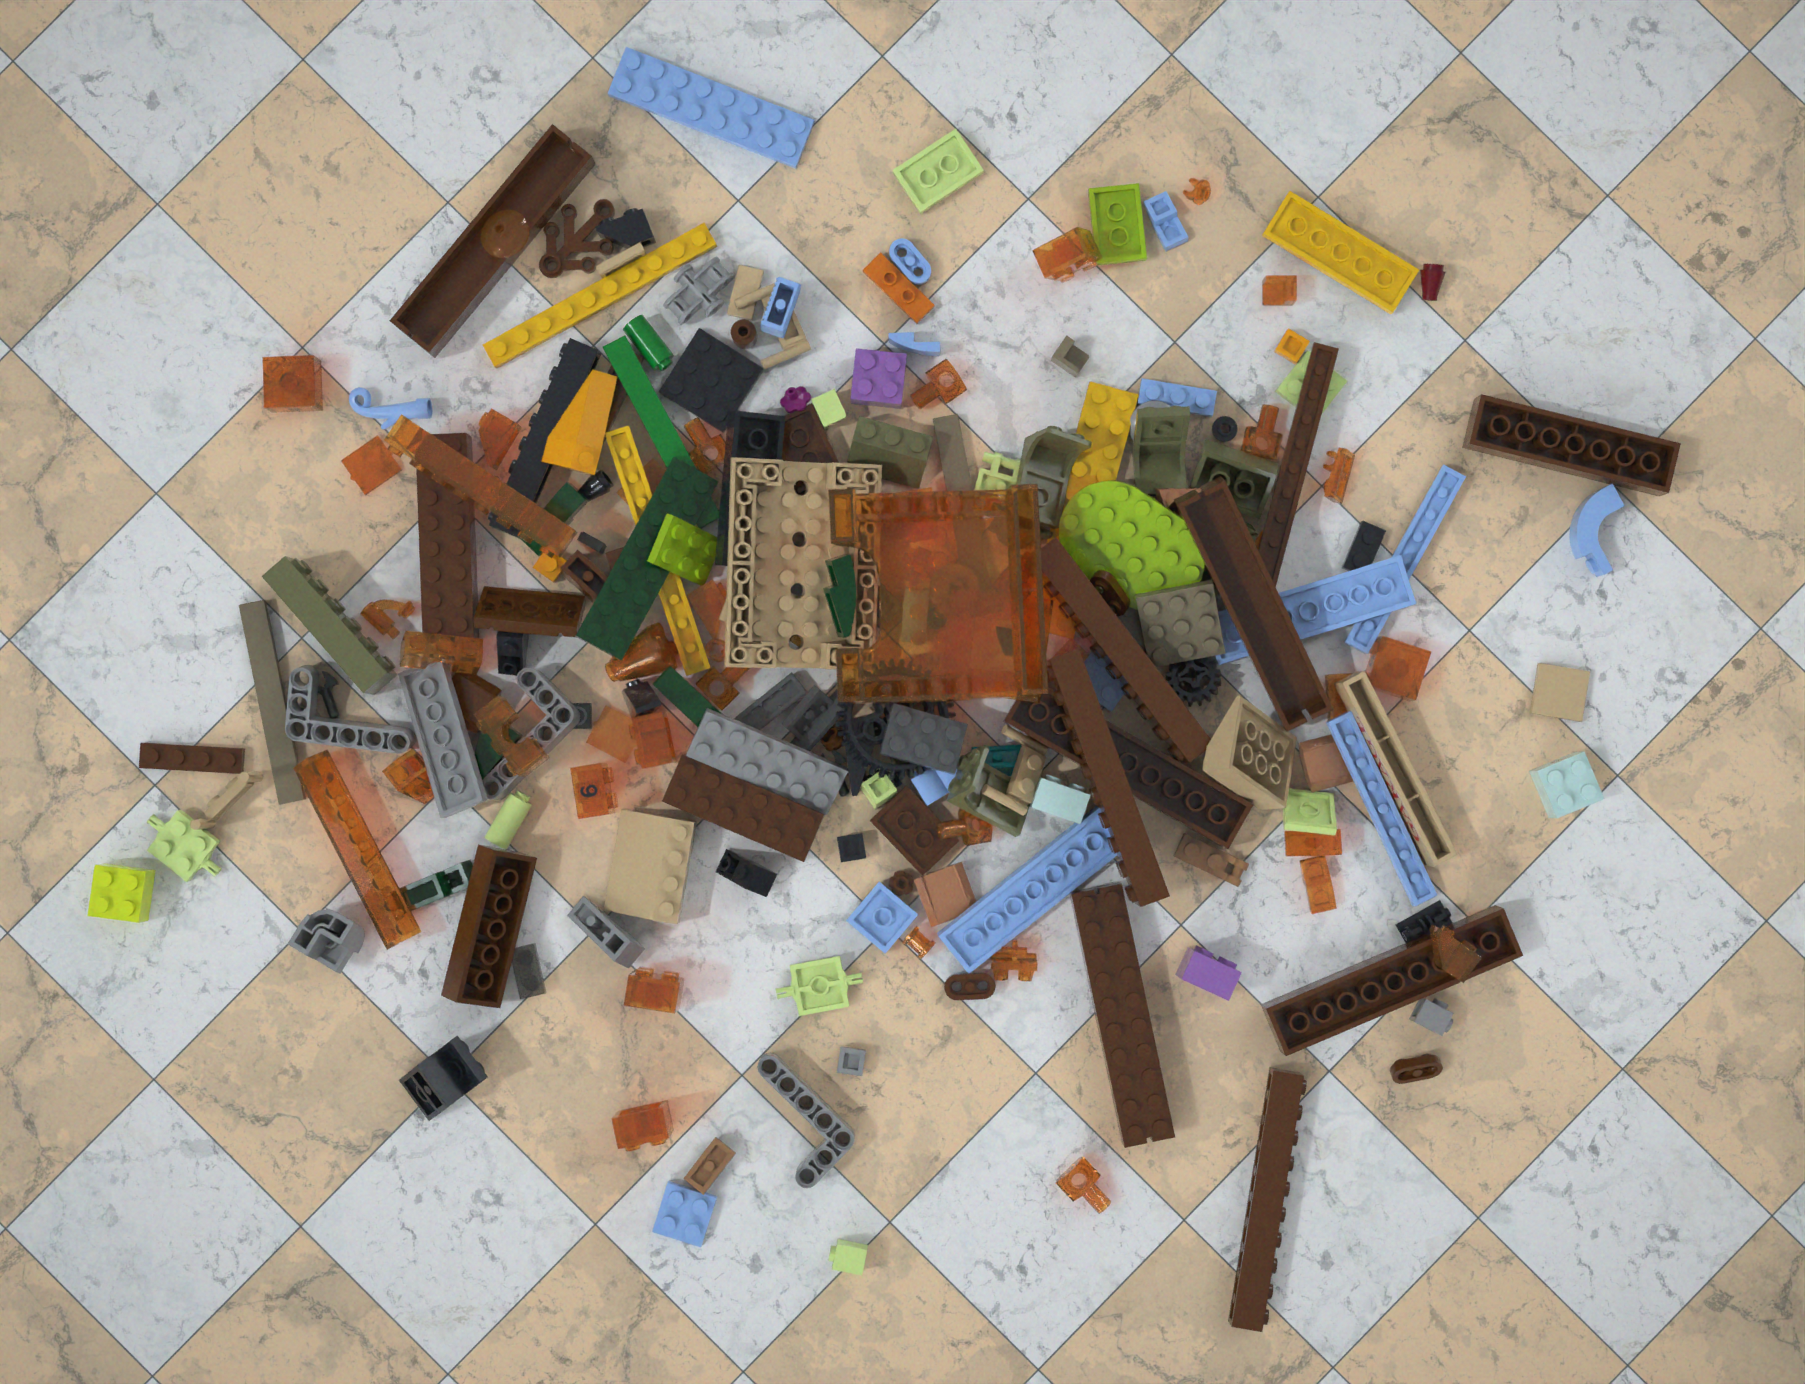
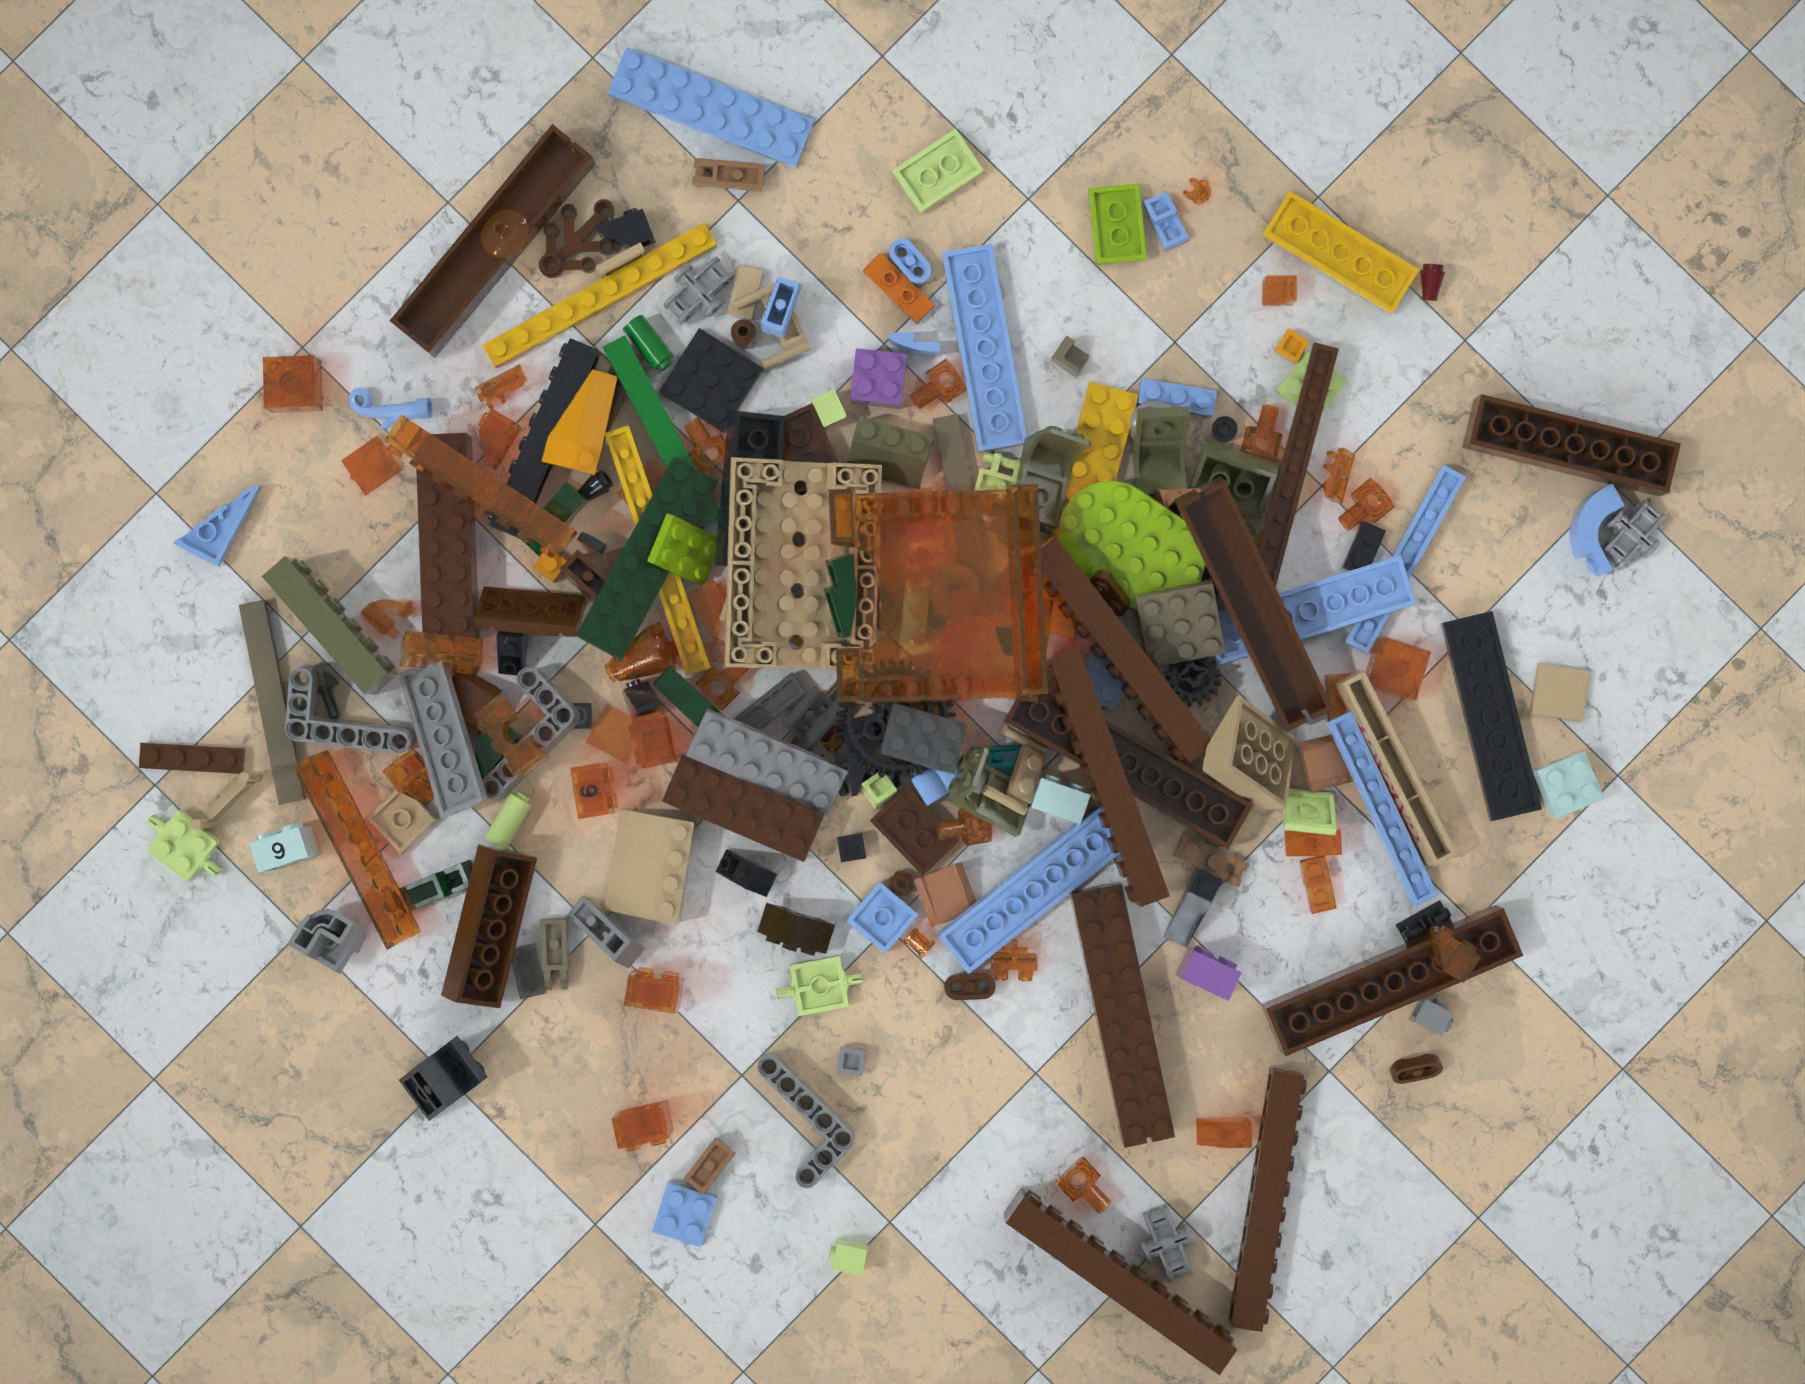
neon yellow brick [87,864,156,923] -> none
magenta plant [780,386,811,413] -> none
clear orange brick [1032,227,1102,283] -> none
none -> light blue wing [173,485,261,567]
none -> light aqua brick [249,823,321,873]
none -> tan tile [365,783,439,855]
none -> clear orange plate [475,364,527,410]
none -> dark tan hinge [540,917,569,990]
none -> medium nougat plate [692,158,765,192]
none -> dark brown brick [757,902,835,956]
none -> light blue plate [942,244,1027,453]
none -> reddish brown brick [1003,1189,1237,1376]
none -> light grey axle [1140,1204,1196,1283]
none -> slope [1163,867,1223,947]
none -> clear orange slope [1196,1117,1252,1148]
none -> clear orange piece [1338,478,1395,531]
none -> black plate [1441,611,1542,821]
none -> light grey axle [1601,498,1667,570]

